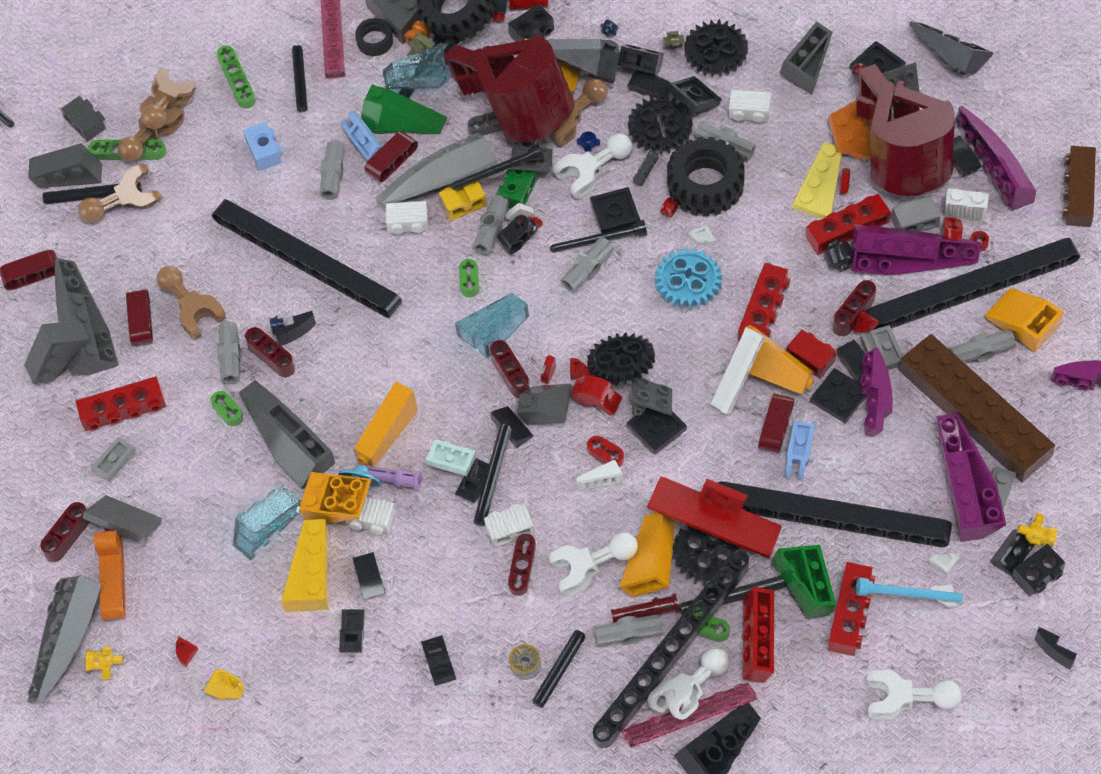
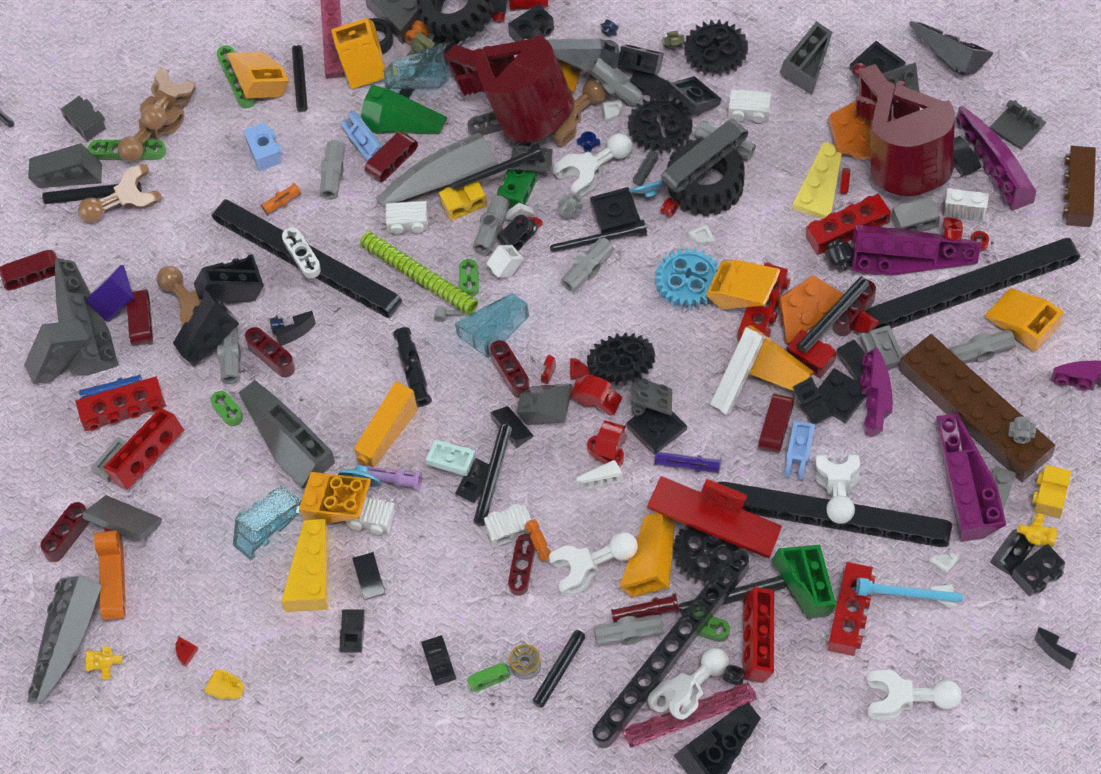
none -> blue pin [79,374,142,399]
none -> dark purple slope [85,265,134,322]
none -> red brick [103,407,184,490]
none -> black wedge [173,290,239,367]
none -> black wedge [193,254,264,301]
none -> light orange slope [227,52,289,98]
none -> orange pin [261,183,301,215]
none -> white beam [282,228,321,278]
none -> light orange slope [331,17,389,89]
none -> lime piece [360,231,478,315]
none -> black piece [393,327,432,407]
none -> light grey hand [434,306,463,322]
none -> bright green beam [467,663,511,692]
none -> white brick [486,245,524,278]
none -> orange axle [525,519,551,561]
none -> light grey gear [557,193,582,218]
none -> light grey piece [587,57,642,106]
none -> red brick [593,420,627,459]
none -> white tile [602,100,622,123]
none -> medium azure dish [629,180,666,197]
none -> dark purple pin [655,451,721,473]
none -> dark grey beam [661,118,748,193]
none -> light orange slope [706,259,780,309]
none -> black bush [723,665,746,685]
none -> orange wing [778,275,843,344]
none -> black slope [793,377,833,425]
none -> black axle [797,276,869,354]
none -> white piece [816,454,860,524]
none -> dark grey hinge [990,100,1047,149]
none -> light grey gear [1009,417,1036,444]
none -> yellow brick [1032,465,1072,518]

